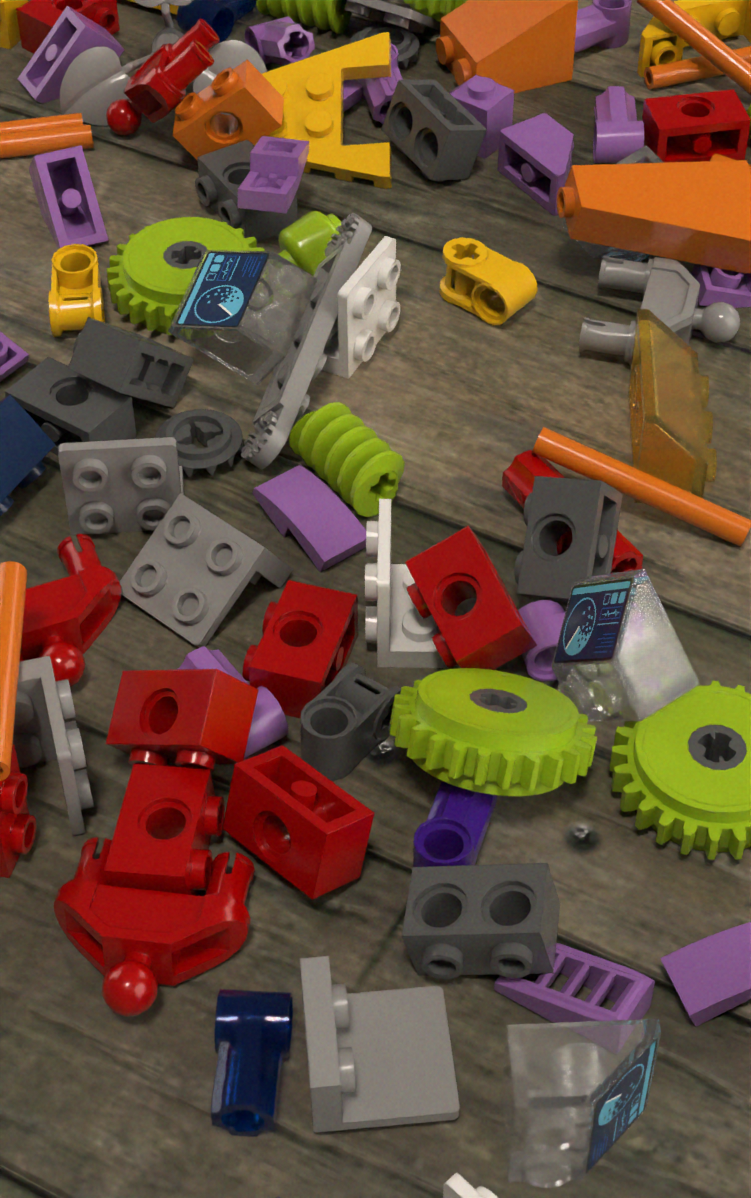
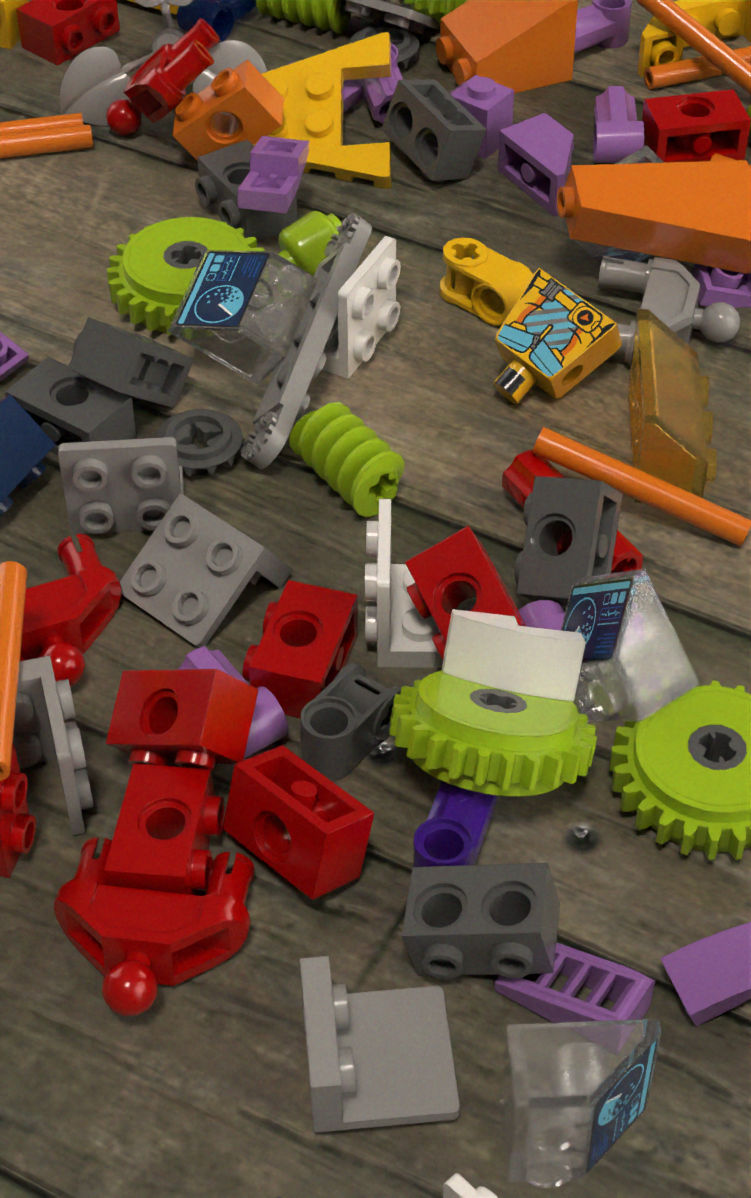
medium lavender slope [18,6,125,103] -> none
medium lavender slope [29,145,109,249] -> none
yellow piece [48,244,105,337] -> none
clear blue piece [210,989,293,1137] -> none
medium lavender piece [244,17,315,65] -> none
medium lavender slope [253,465,366,572] -> none
none -> white slope [442,609,586,702]
none -> torso [493,268,622,404]

